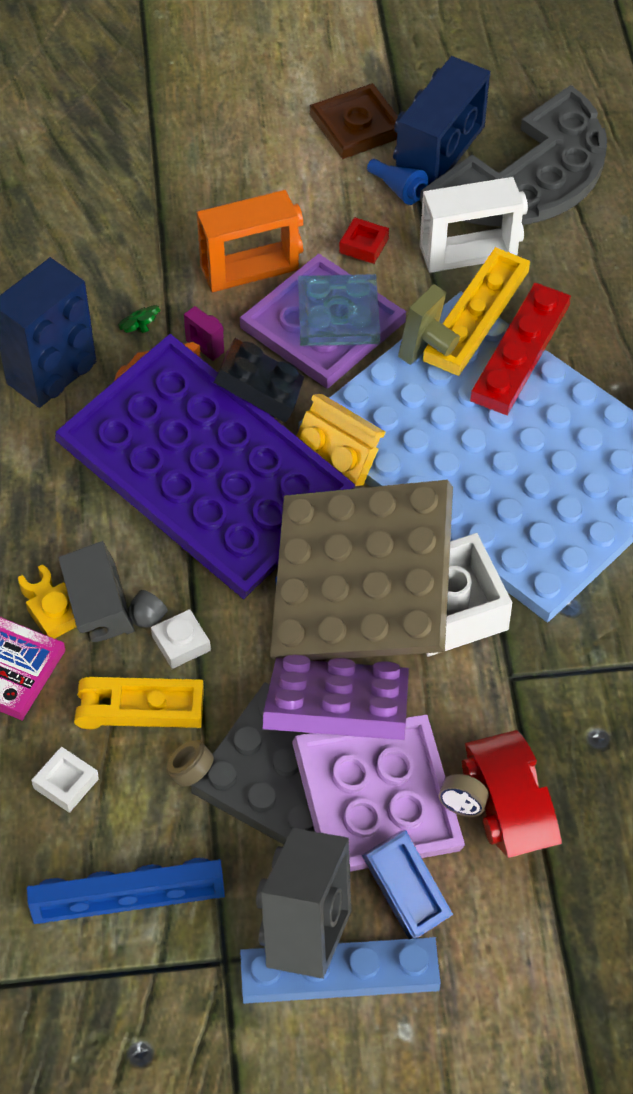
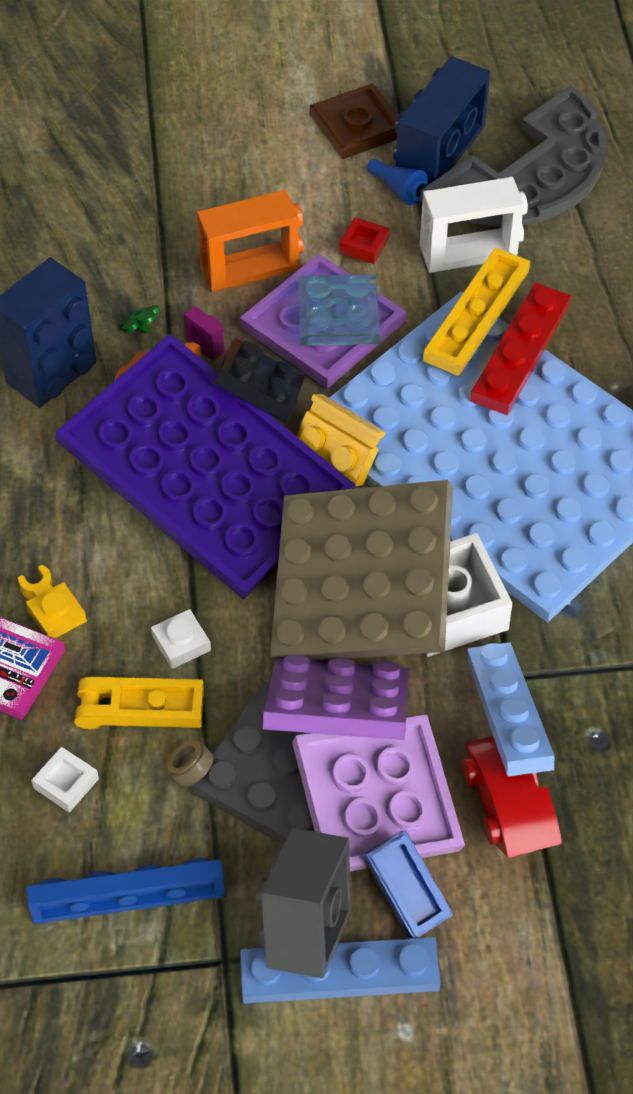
dark grey hinge [58,541,135,642] -> none
dark grey hinge [129,590,168,628] -> none
olive tile [398,284,460,365] -> none
tile [439,774,489,817] -> none
none -> light blue plate [467,642,554,776]

